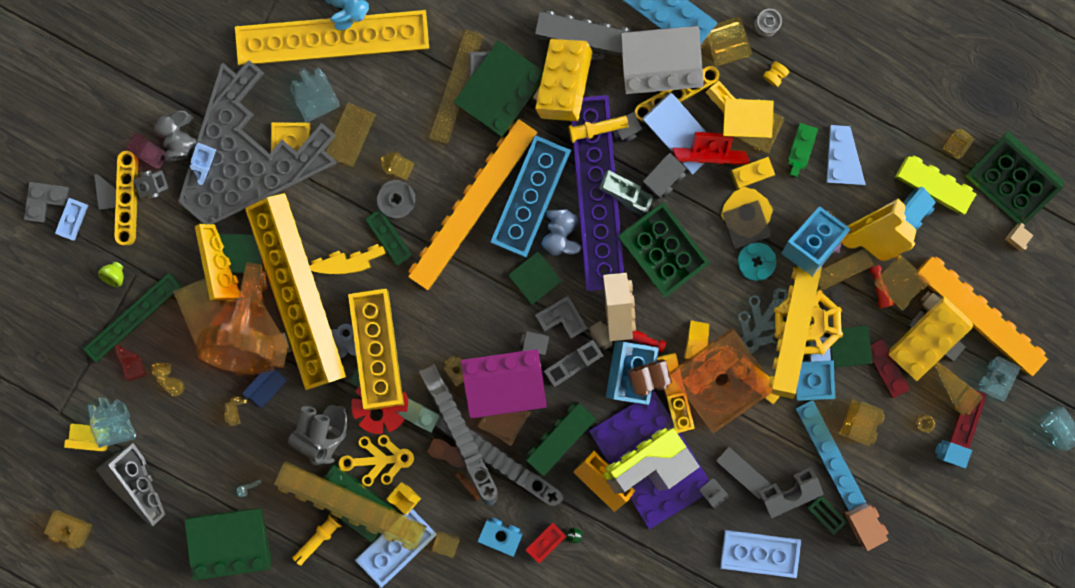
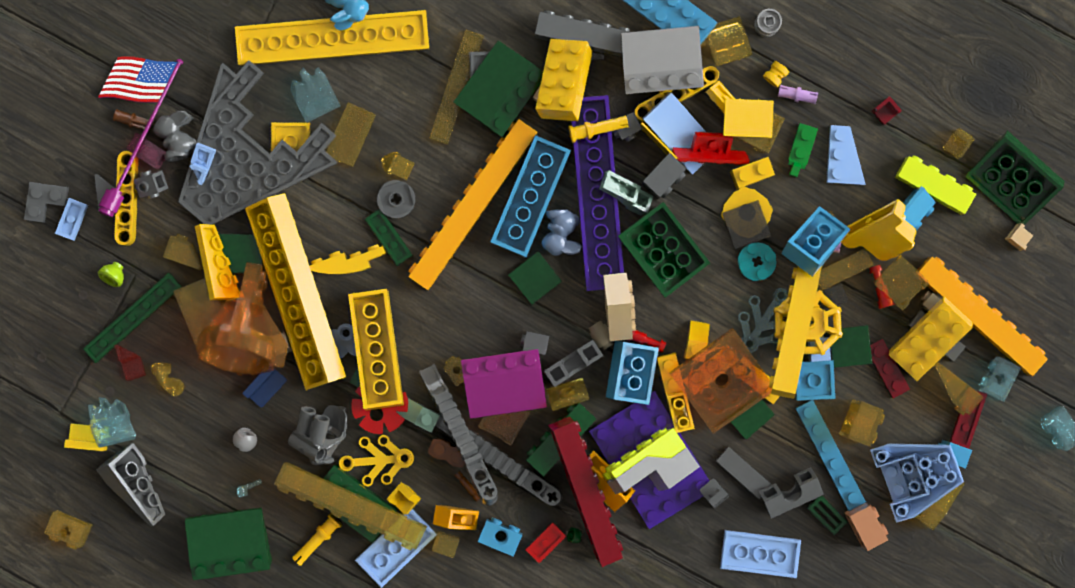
clear yellow bracket [224,396,247,426] -> none
dark grey plate [535,296,587,338] -> none
reddish brown brick [626,359,672,396] -> none
clear yellow bush [917,415,935,432] -> none
none -> flag [98,57,183,218]
none -> reddish brown axle [113,109,152,131]
none -> clear yellow slope [163,233,203,270]
none -> light grey piece [233,428,257,452]
none -> light orange slope [433,505,479,530]
none -> clear yellow tile [546,378,590,411]
none -> dark red brick [548,416,623,567]
none -> yellow window [640,122,677,159]
none -> dark green tile [720,386,775,440]
none -> lavender pin [778,85,818,104]
none -> light blue wedge [870,444,964,523]
none -> dark red panel [871,96,902,125]
none -> clear yellow slope [915,482,965,530]

